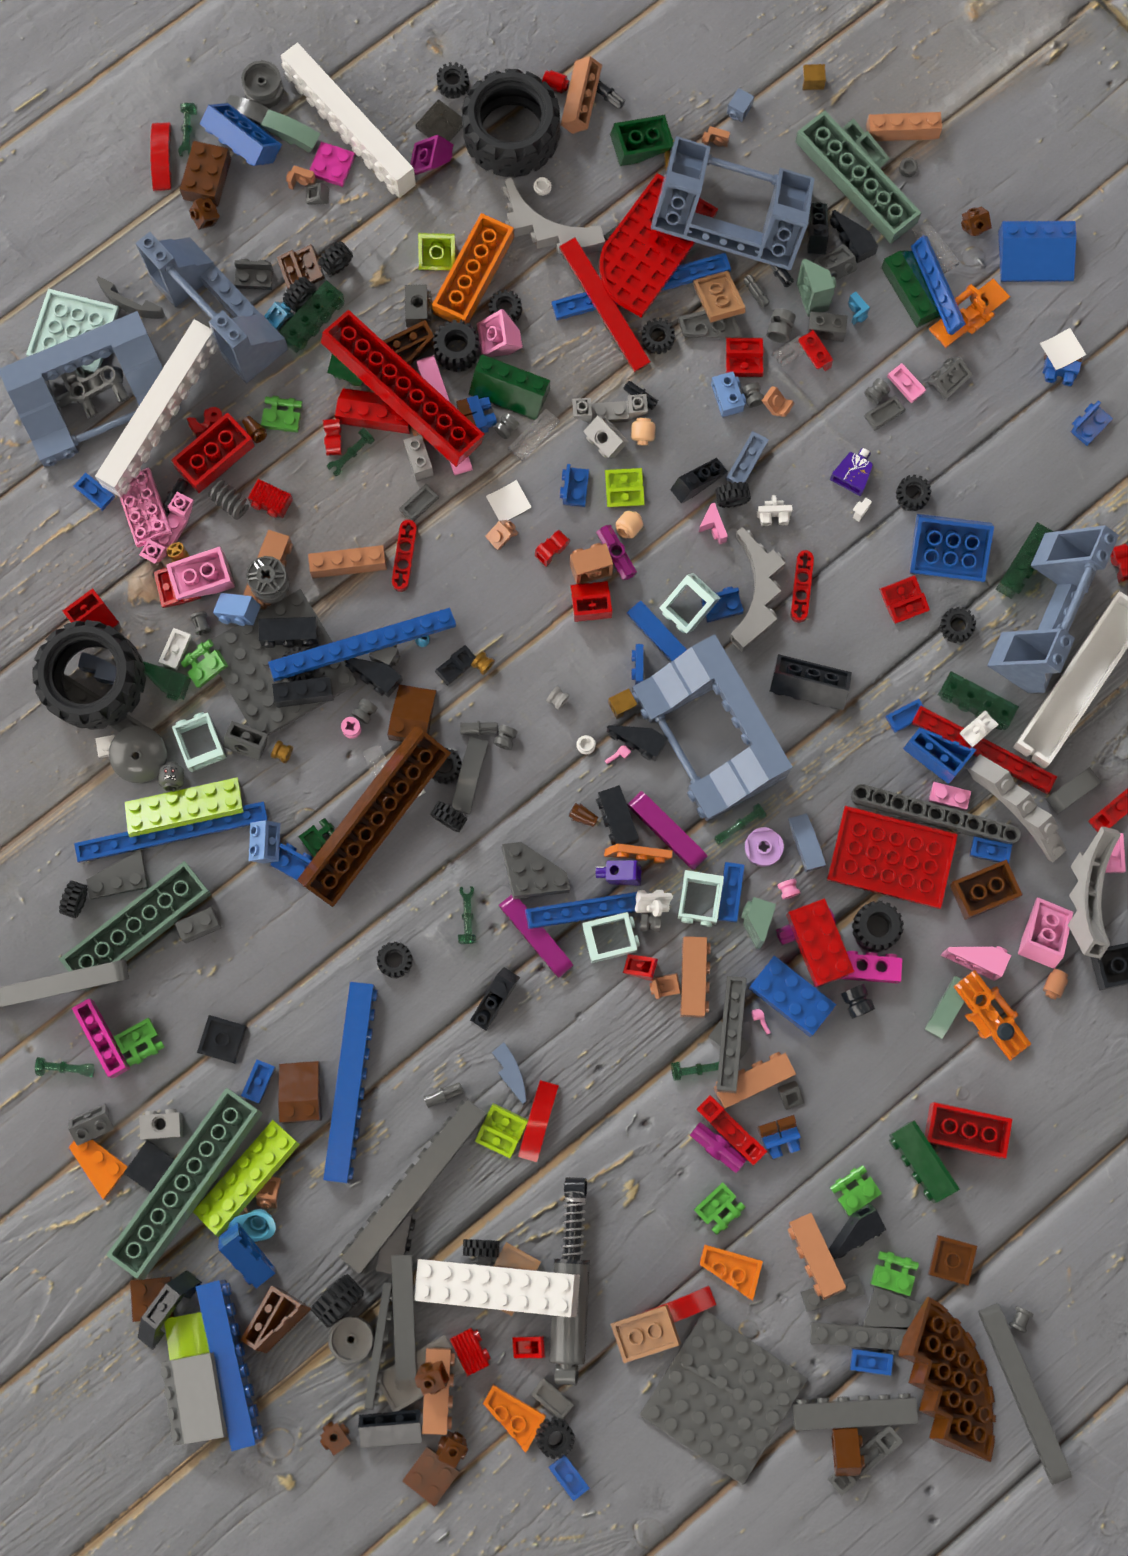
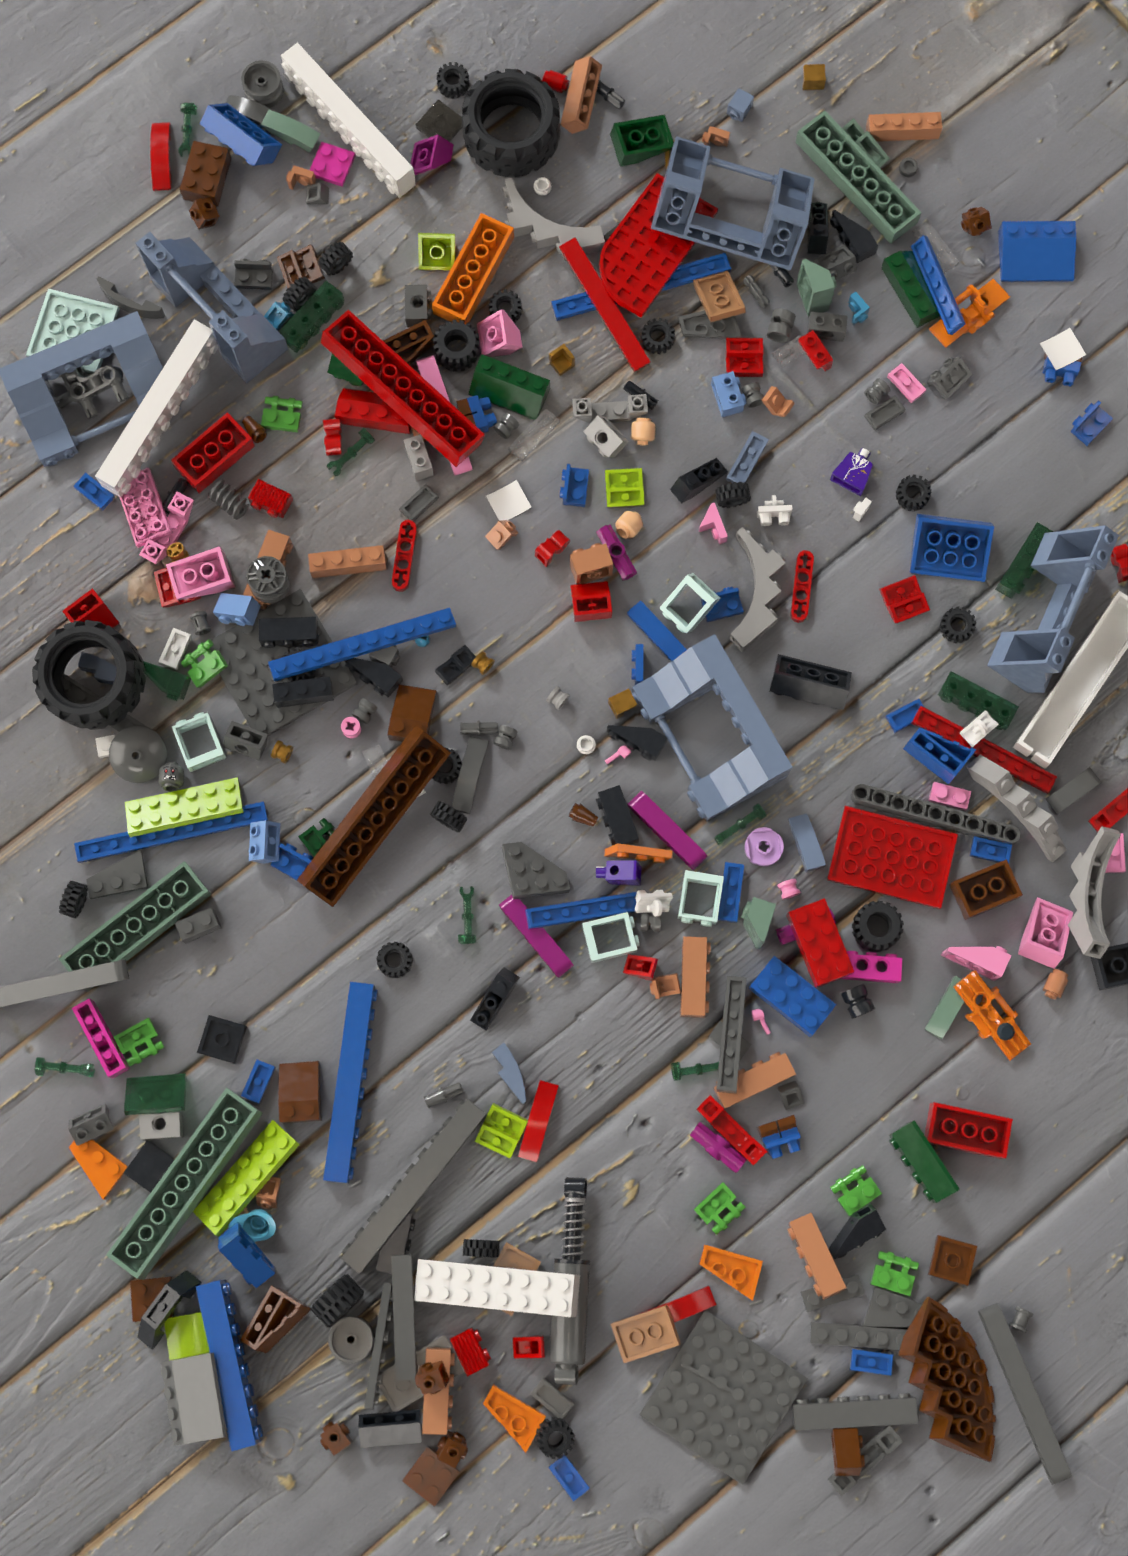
red leg [186,407,223,438] -> none
none -> clear green tile [124,1073,187,1115]
none -> pearl gold panel [549,344,575,376]

